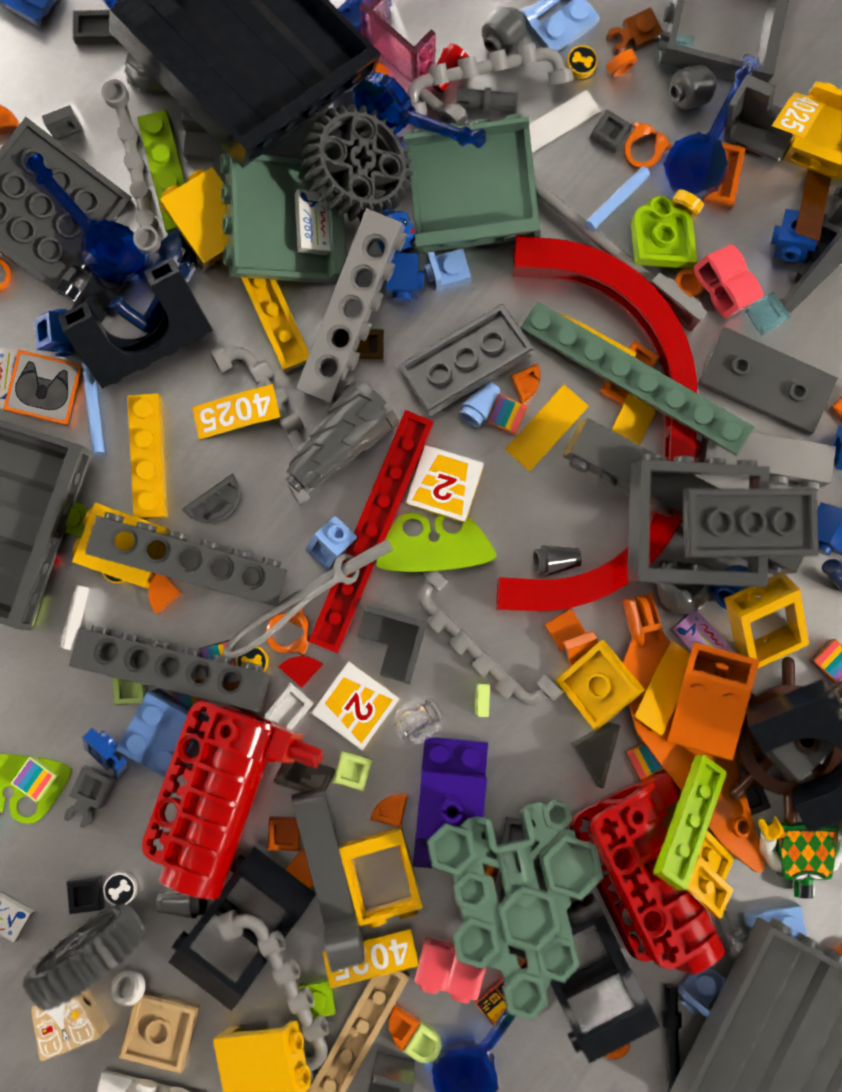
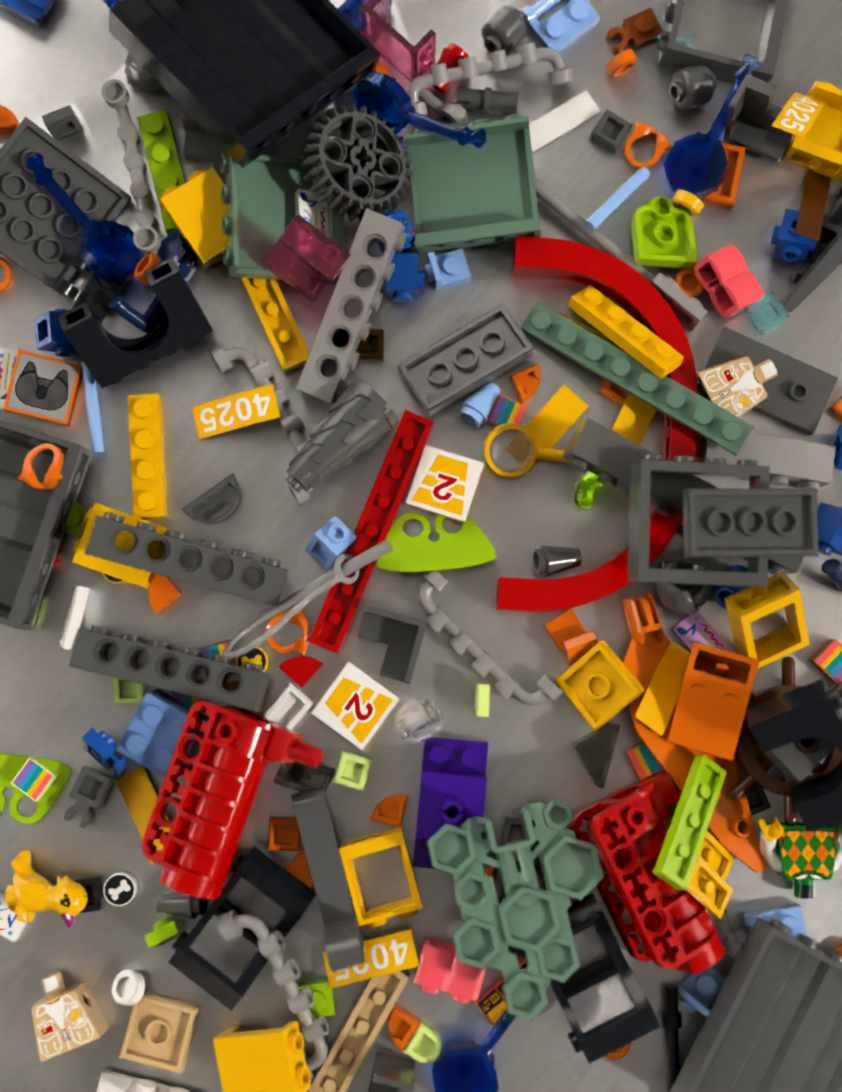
dark grey gear [23,904,145,1010] -> none
dark grey tile [73,10,121,45] -> none
tile [566,45,598,79] -> none
none -> yellow animal [5,849,88,928]
none -> orange piece [18,443,64,489]
none -> yellow sticker [115,765,170,865]
none -> orange tile [134,253,163,285]
none -> lime plate [144,917,188,948]
none -> clear pink panel [262,213,351,303]
none -> piece [483,423,570,477]
none -> yellow plate [568,285,684,379]
none -> clear neon green arm [573,472,601,508]
none -> torso [696,356,778,417]

